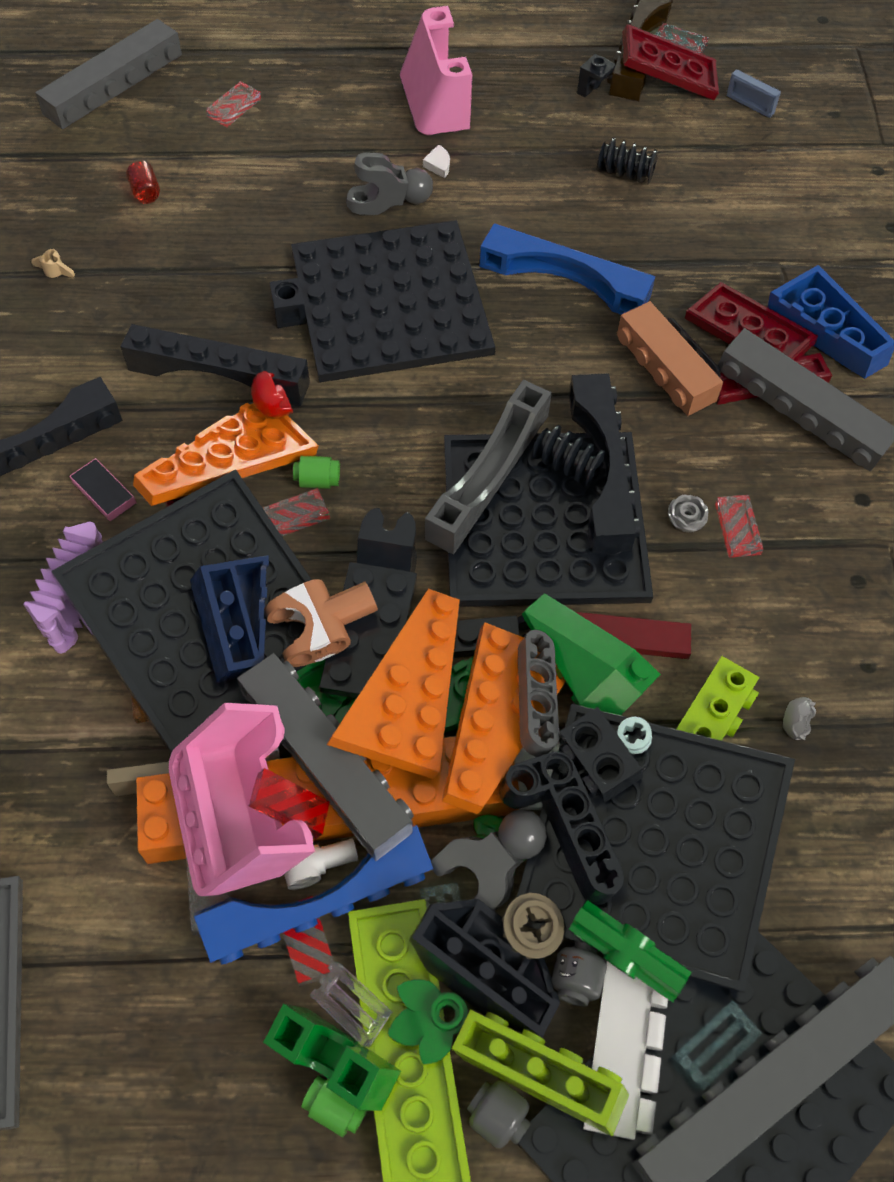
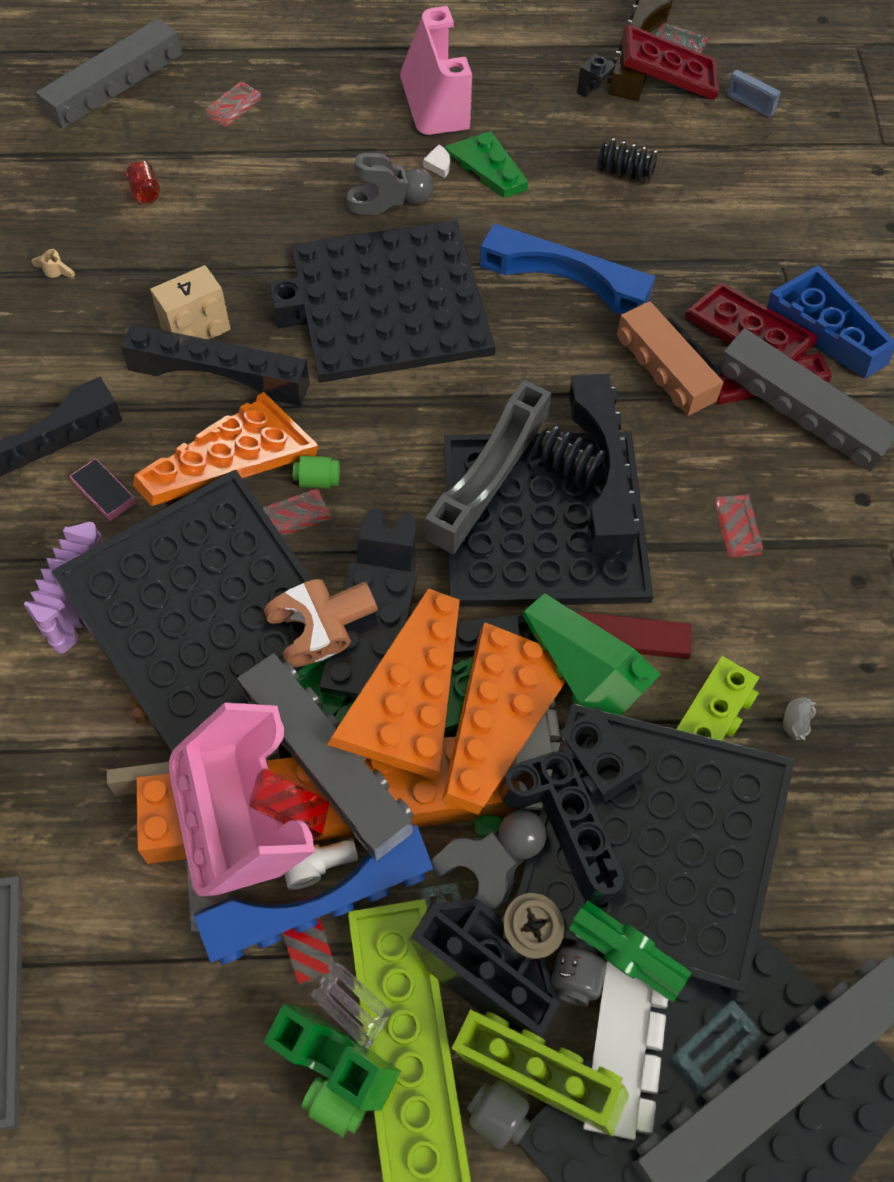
dark blue wedge [190,555,269,682] -> none
red hair [251,371,294,419] -> none
green plate [388,979,468,1065] -> none
dark grey beam [518,630,559,757] -> none
light aqua bush [617,716,652,754] -> none
light grey plate [668,495,708,532] -> none
none -> tan brick [150,265,231,339]
none -> green wing [444,131,528,198]

